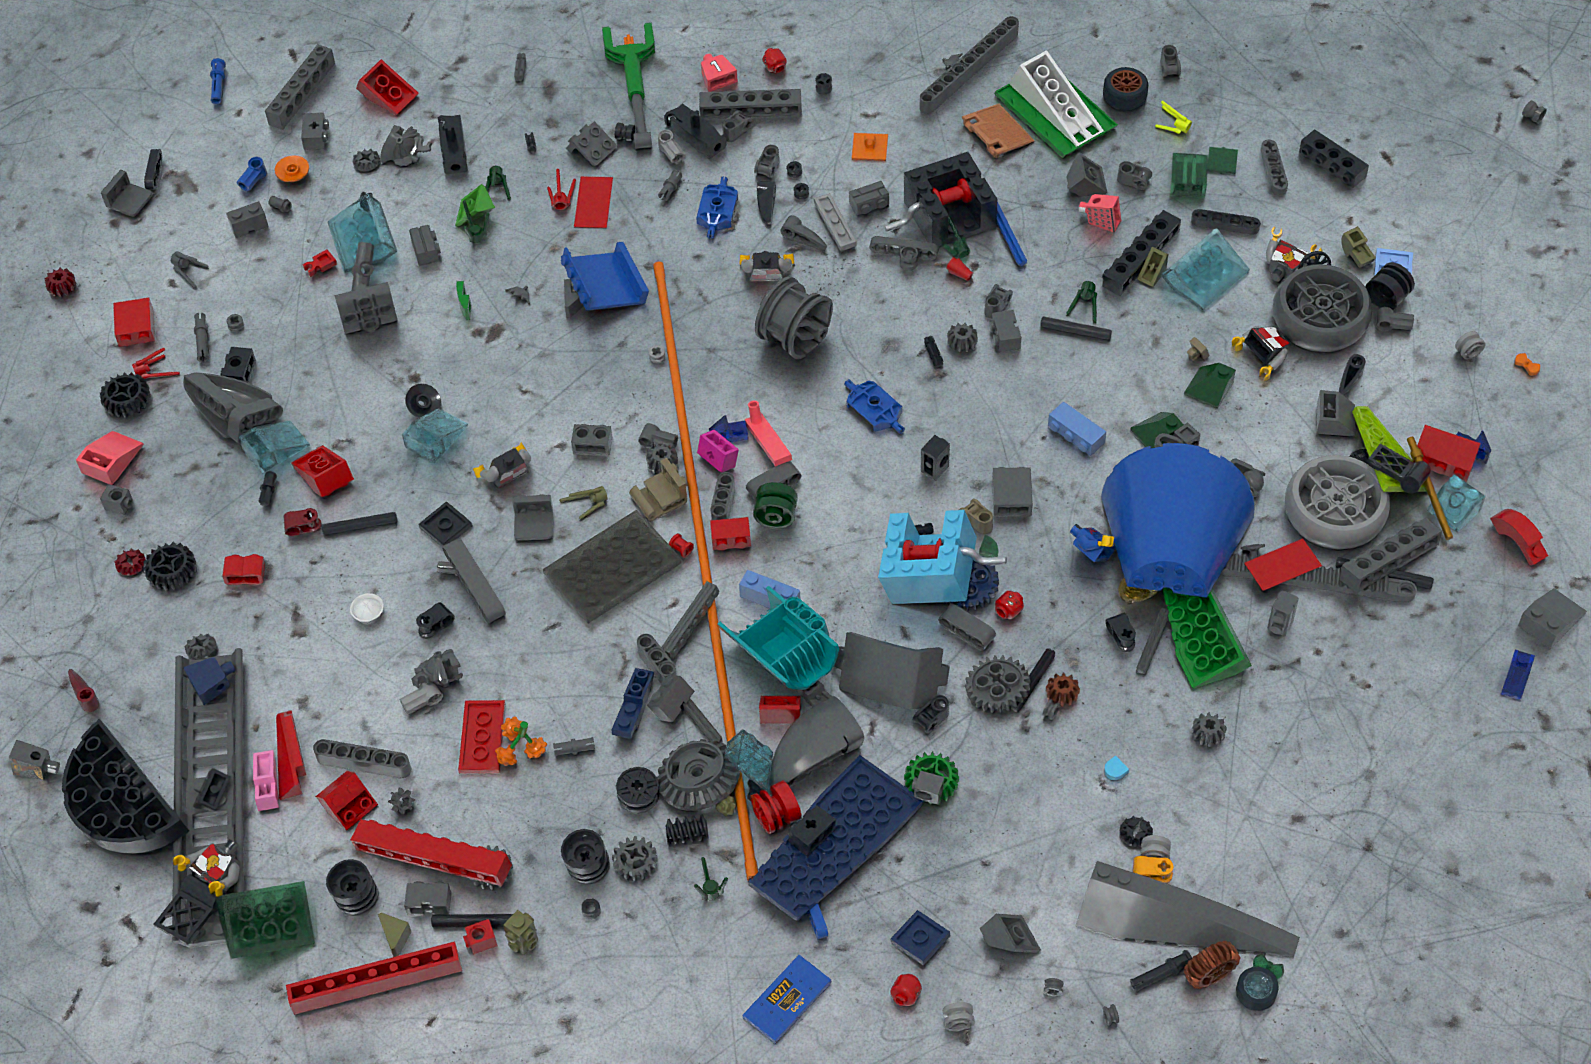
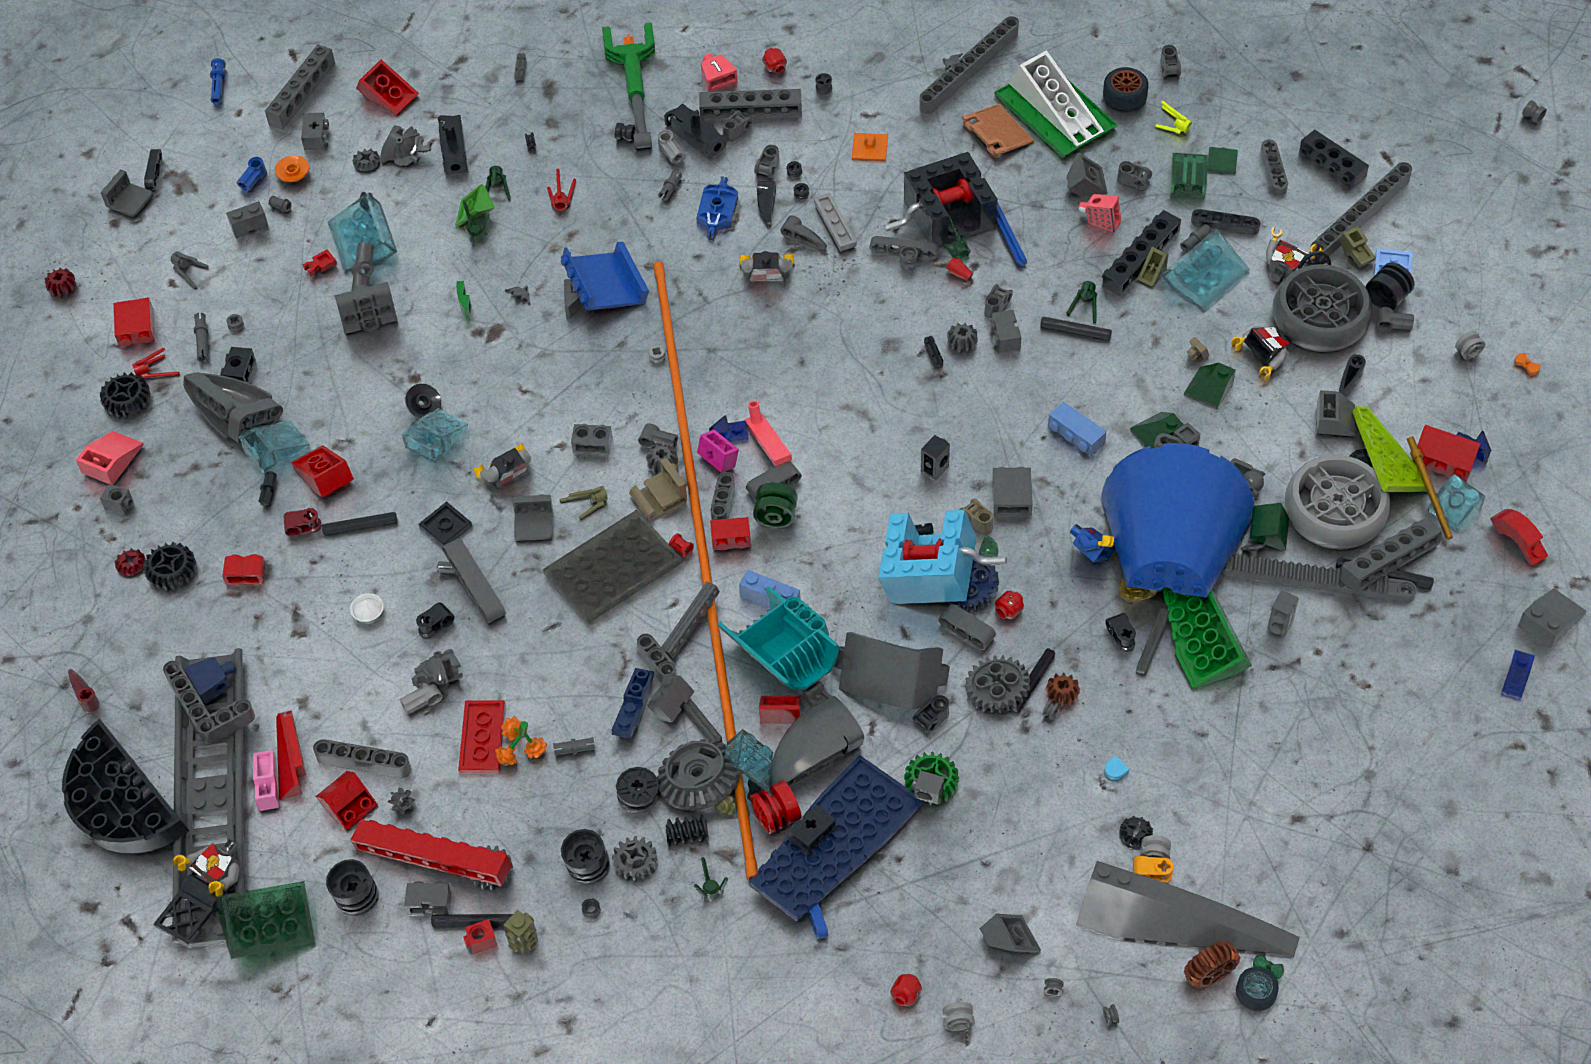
dark grey torso [9,740,60,780] -> none
dark grey gear [184,633,217,658] -> none
black slope [193,768,231,812] -> none
red brick [286,941,462,1015] -> none
olive slope [378,913,411,957] -> none
dark grey brick [409,225,441,266] -> none
dark grey bracket [566,121,617,166] -> none
red sticker [574,176,613,228] -> none
blue tile [742,955,832,1044] -> none
dark grey wheel [755,276,833,359] -> none
blue plate [844,379,905,434] -> none
dark grey brick [849,181,889,215] -> none
dark blue plate [890,910,951,966] -> none
black pin [1130,950,1192,992] -> none
dark grey gear [1191,712,1227,747] -> none
red sticker [1244,538,1322,591] -> none
black piece [1366,443,1431,494] -> none
none -> dark grey beam [163,660,255,744]
none -> dark grey pin [1180,224,1211,252]
none -> dark green slope [1250,503,1289,551]
none -> dark grey beam [1309,162,1412,262]

